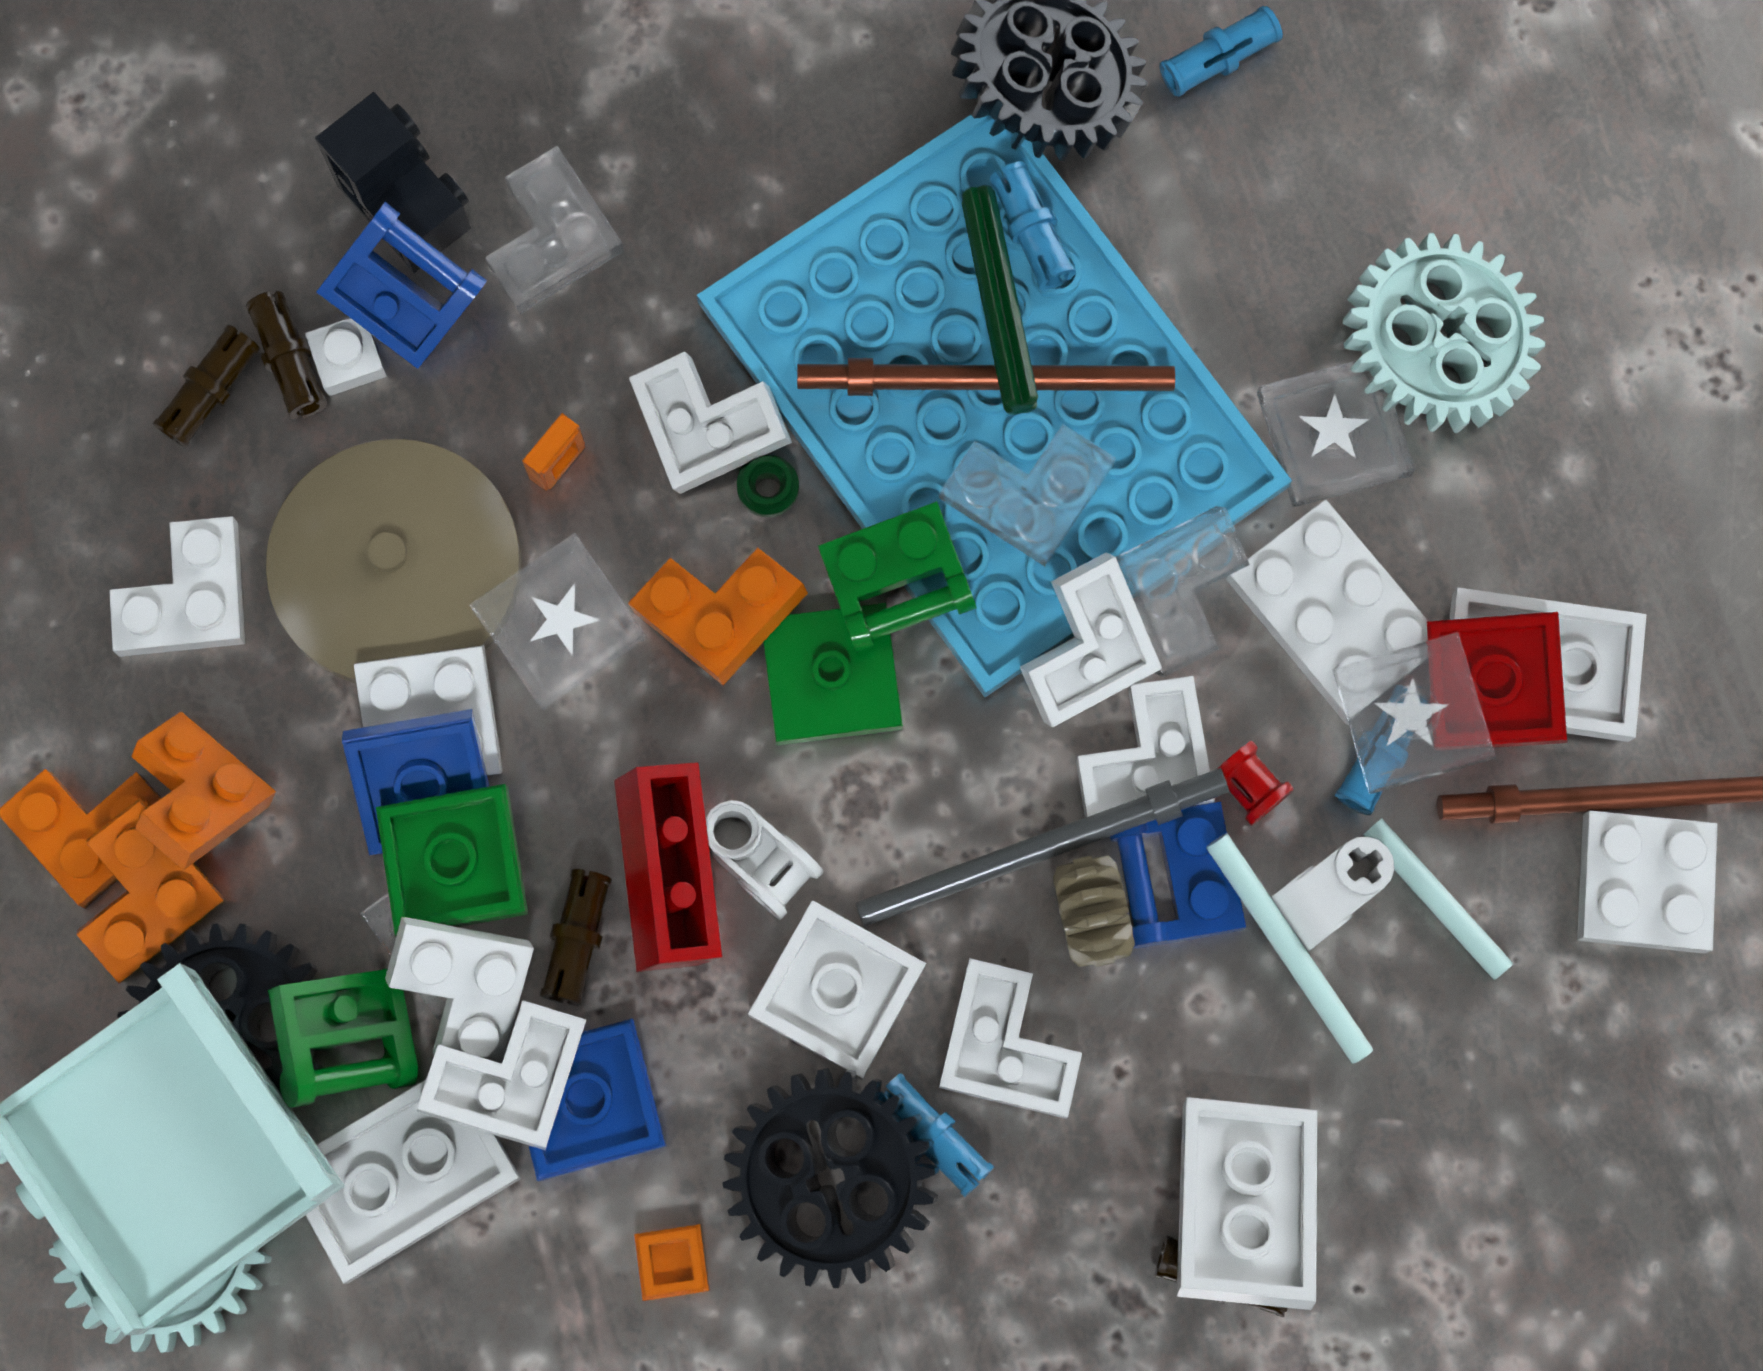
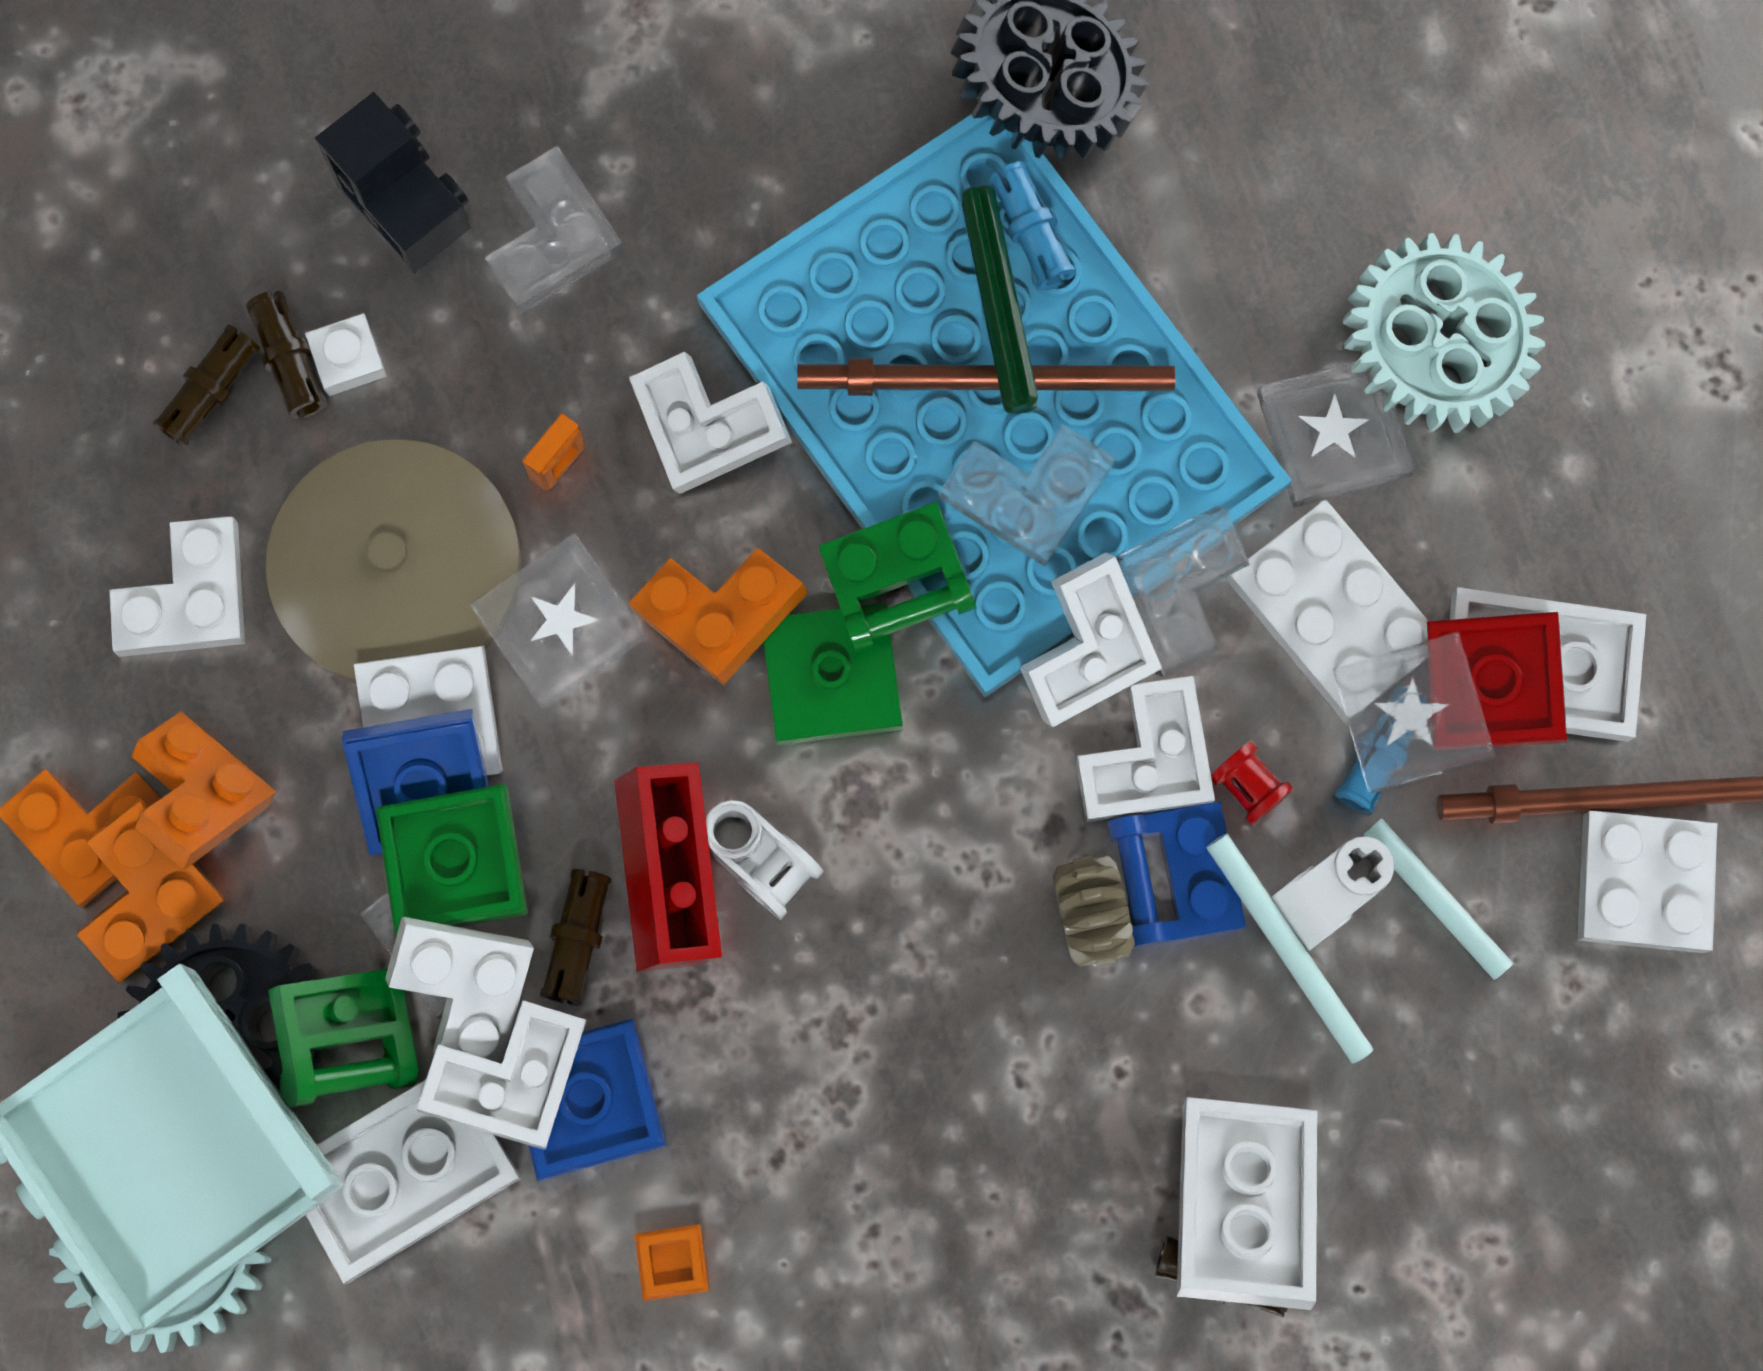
blue plate [316,202,487,369] -> none
black gear [722,1068,939,1288] -> none
dark green plate [737,455,799,517] -> none
white plate [748,900,926,1080] -> none
dark grey bar [856,768,1229,926] -> none
dark azure pin [878,1073,994,1197] -> none
white plate [939,958,1082,1119] -> none
dark azure pin [1159,6,1283,97] -> none

